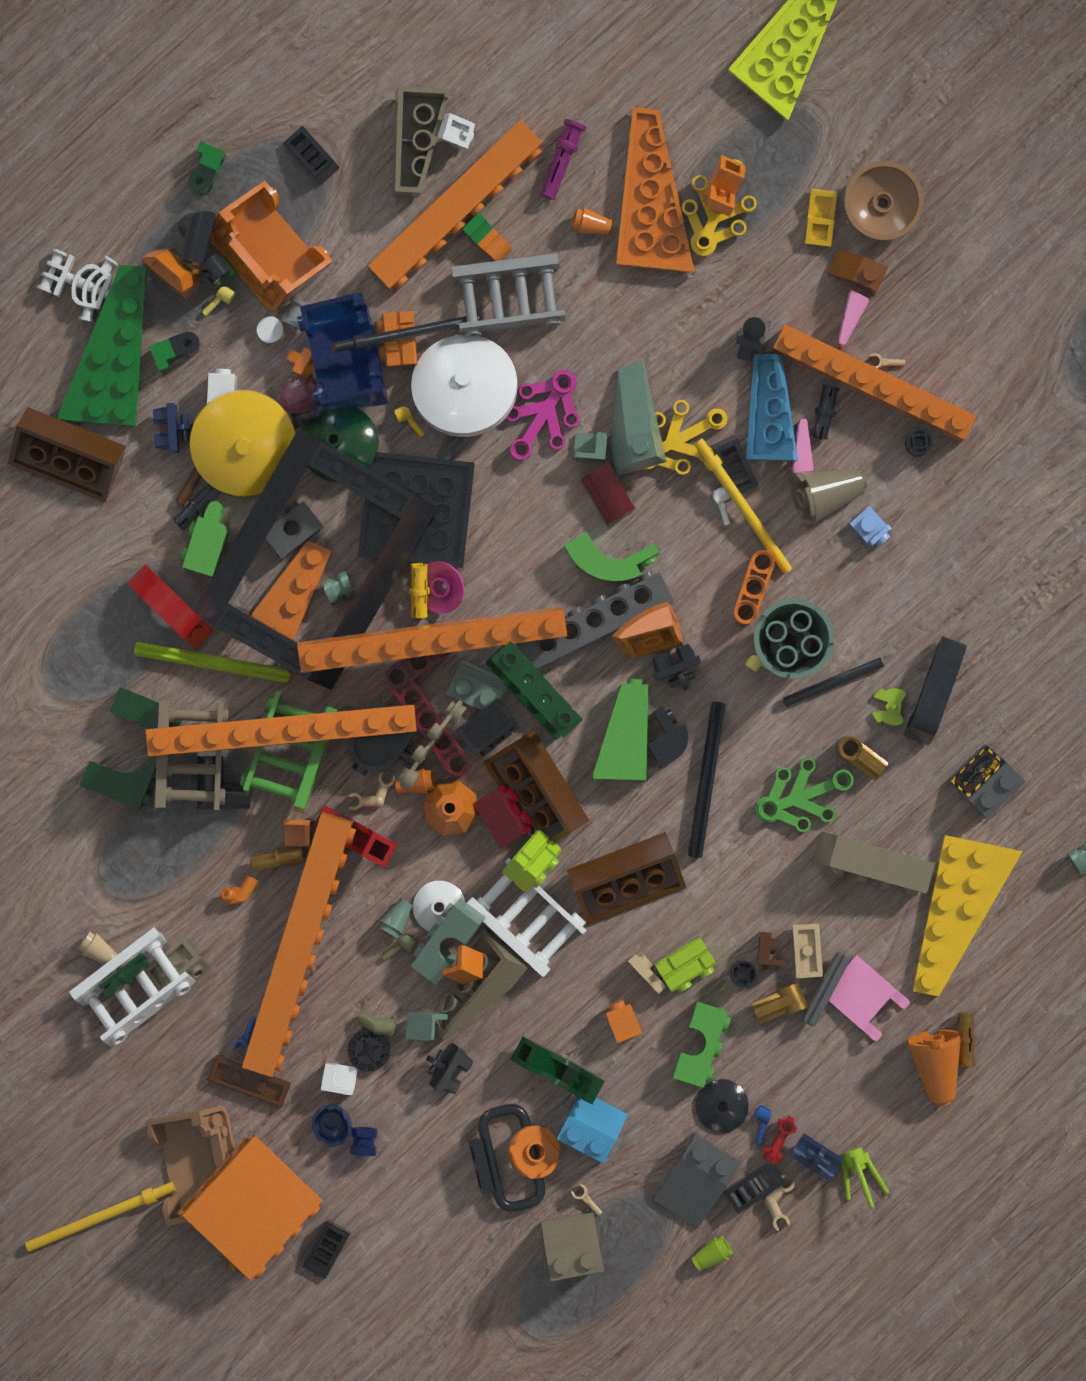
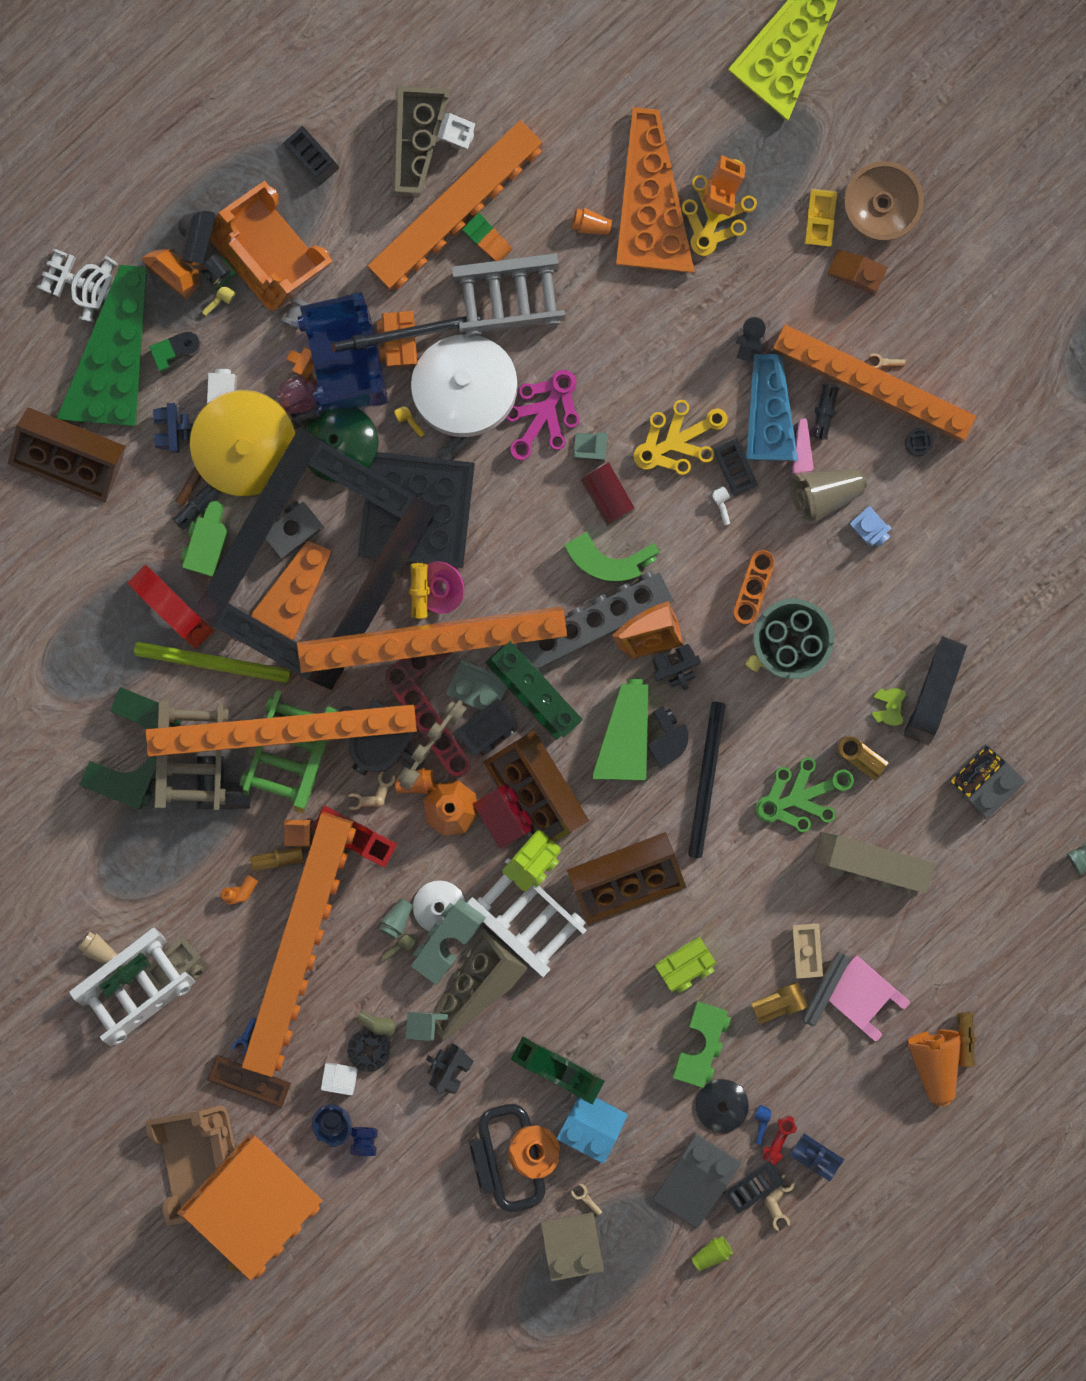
yellow bar [25,1182,176,1252] -> none
leg [188,141,227,195] -> none
white tile [257,317,284,344] -> none
black slope [302,1219,351,1279] -> none
sand green wheel [321,571,356,605] -> none
orange panel [443,945,483,984] -> none
magenta pin [540,119,587,200] -> none
orange brick [605,1000,642,1043] -> none
sand green wedge [610,361,667,477] -> none
tan plate [627,954,666,994] -> none
yellow bar [694,438,792,574] -> none
black wheel [730,960,757,987] -> none
reddish brown bracket [757,932,785,971] -> none
black bar [783,657,884,707] -> none
bright pink slope [837,290,869,348] -> none
lime plant [841,1147,889,1209] -> none
yellow wing [912,835,1023,997] -> none

